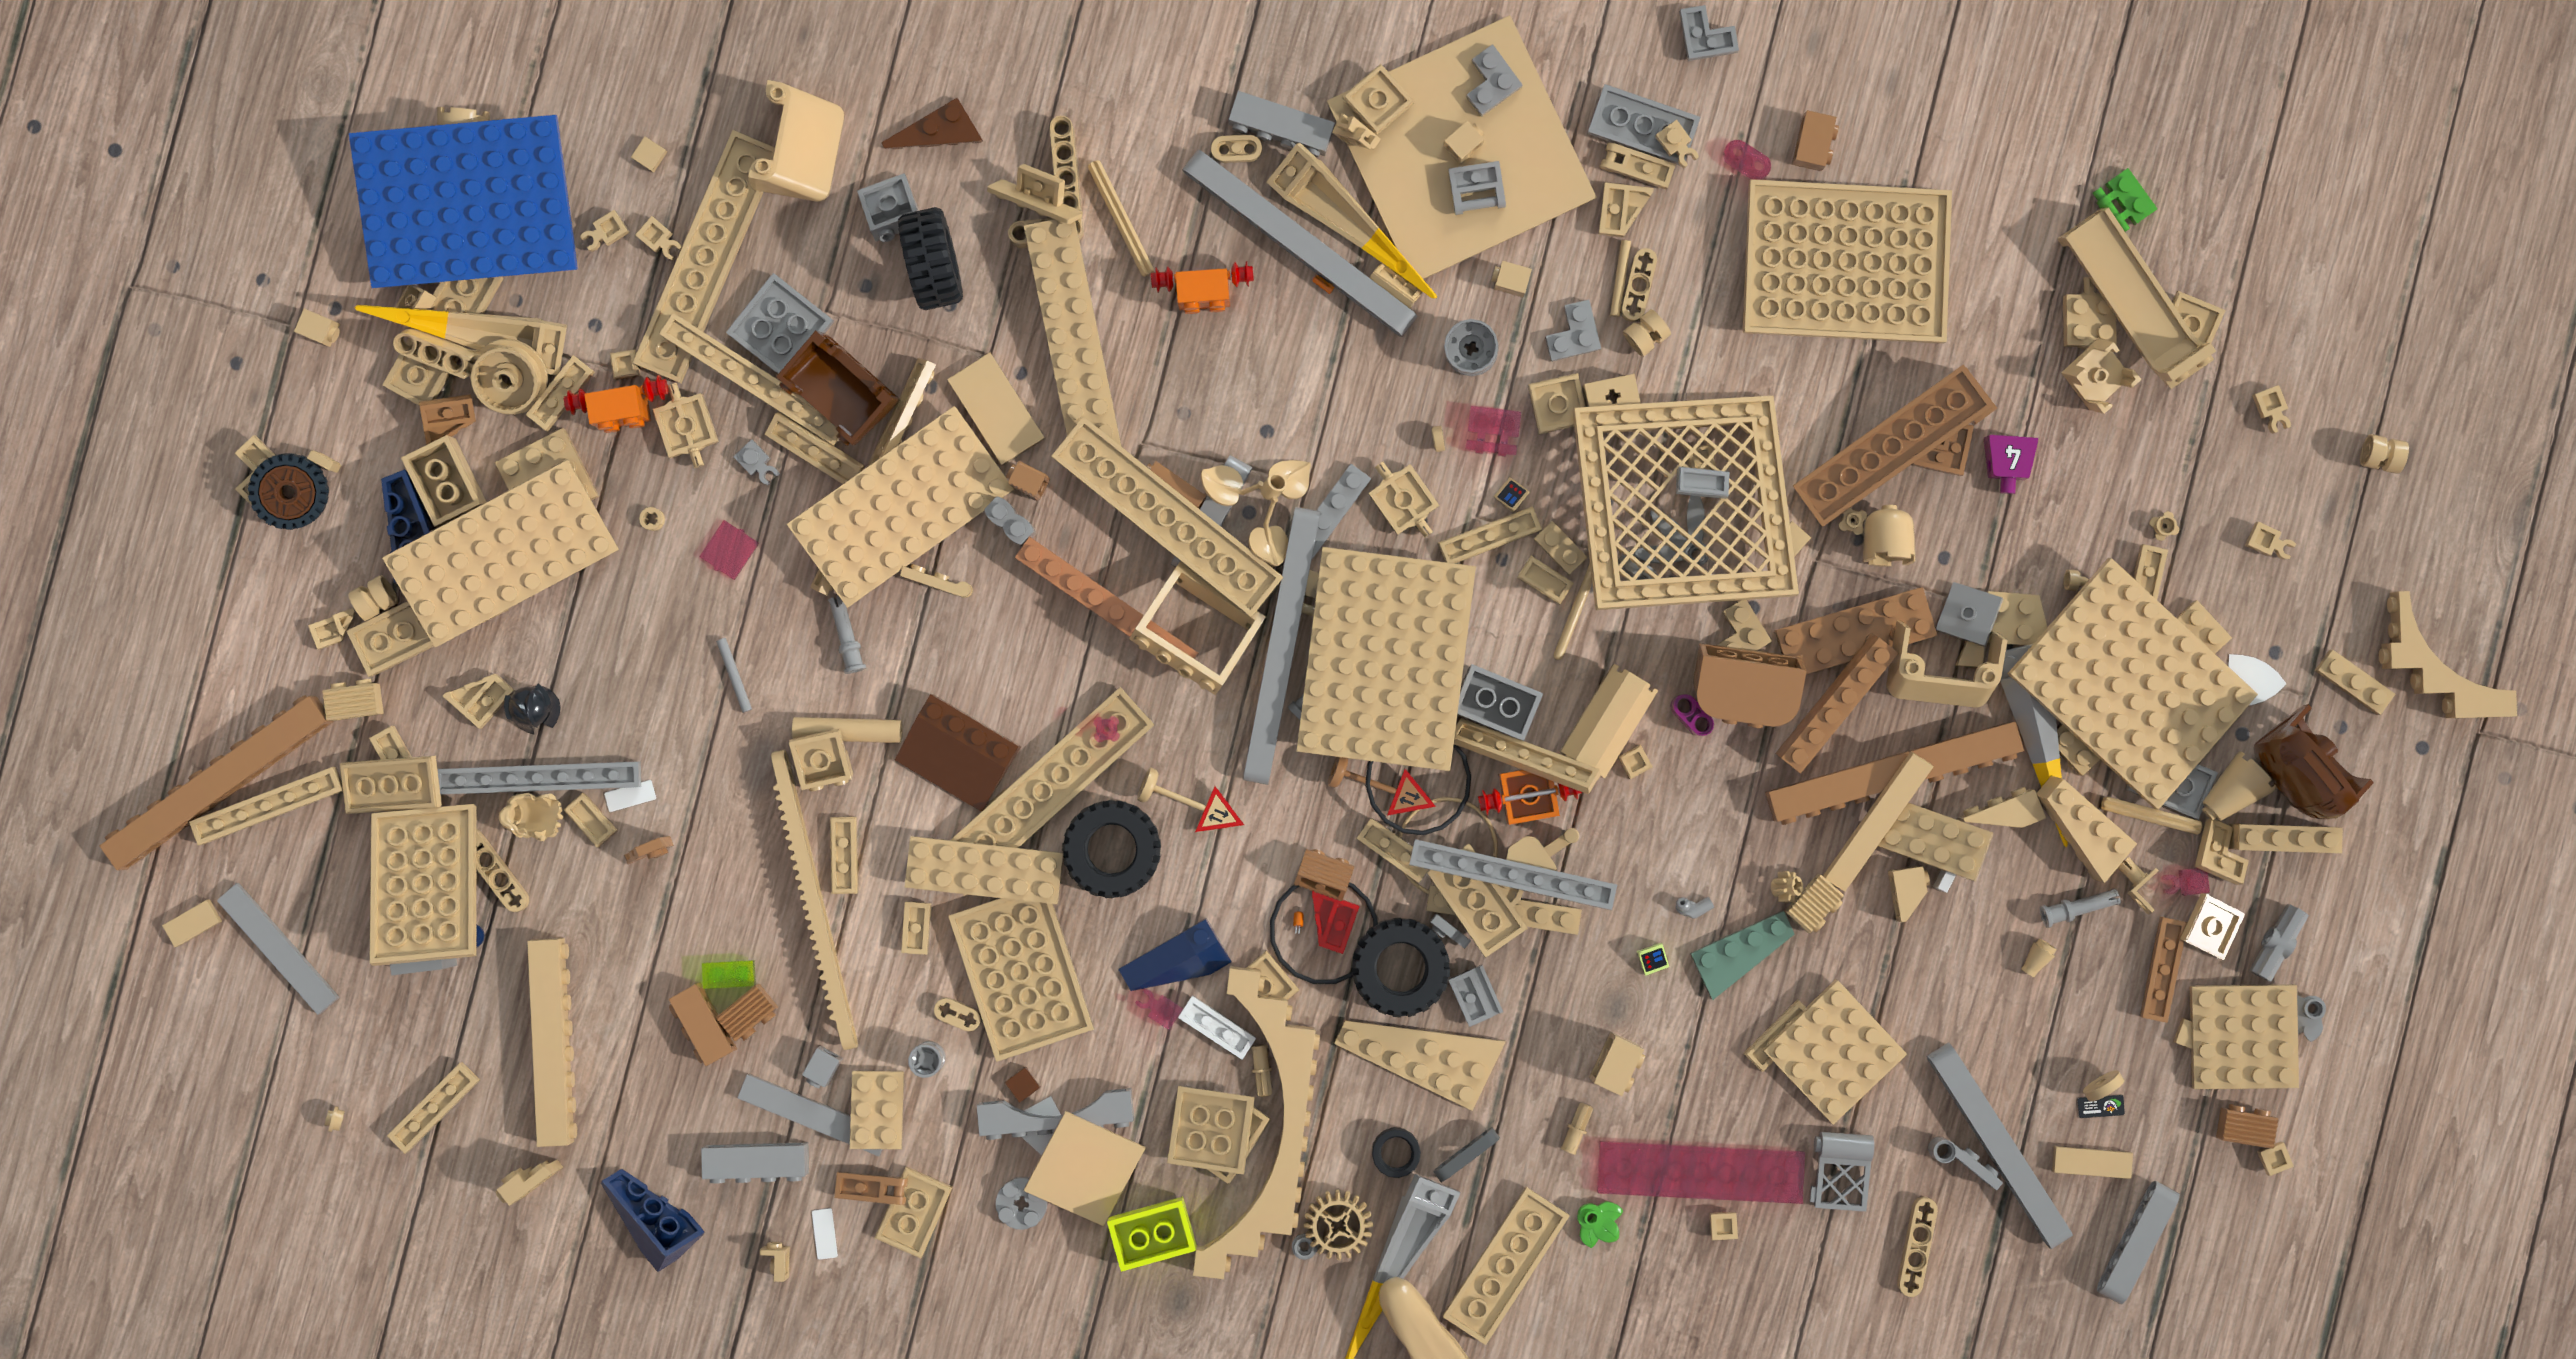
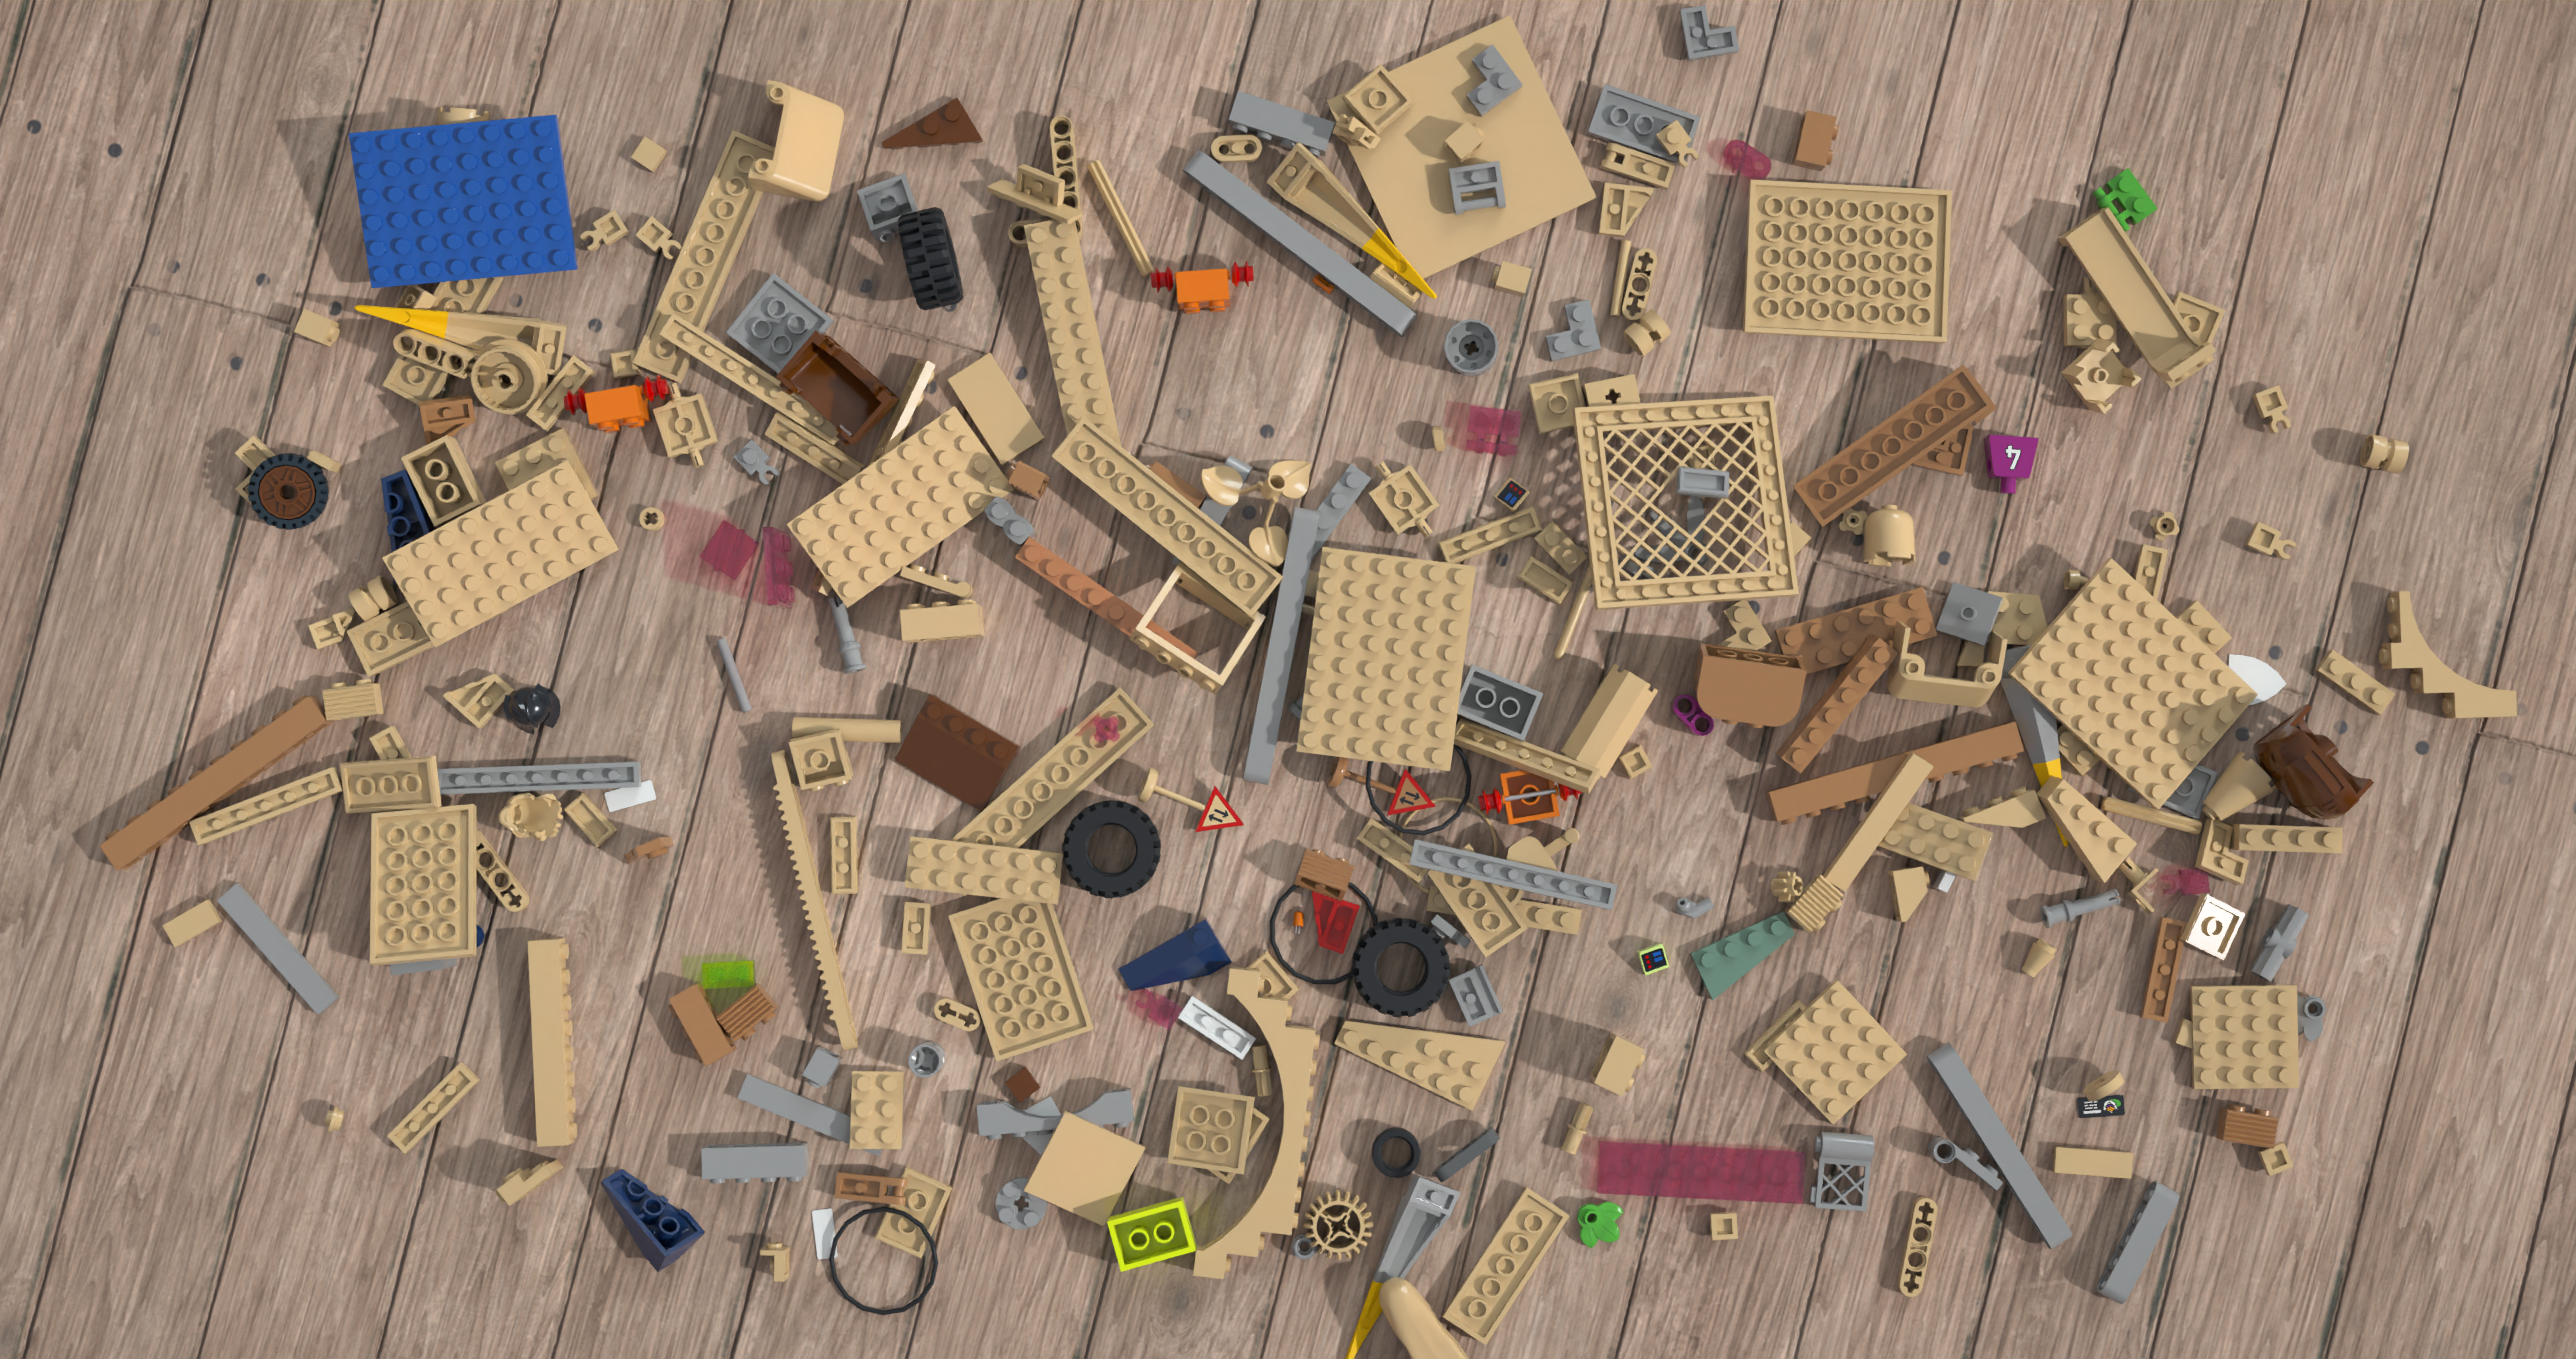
none -> clear pink plate [763,527,795,609]
none -> black piece [829,1207,938,1315]
none -> tan brick [900,599,985,643]

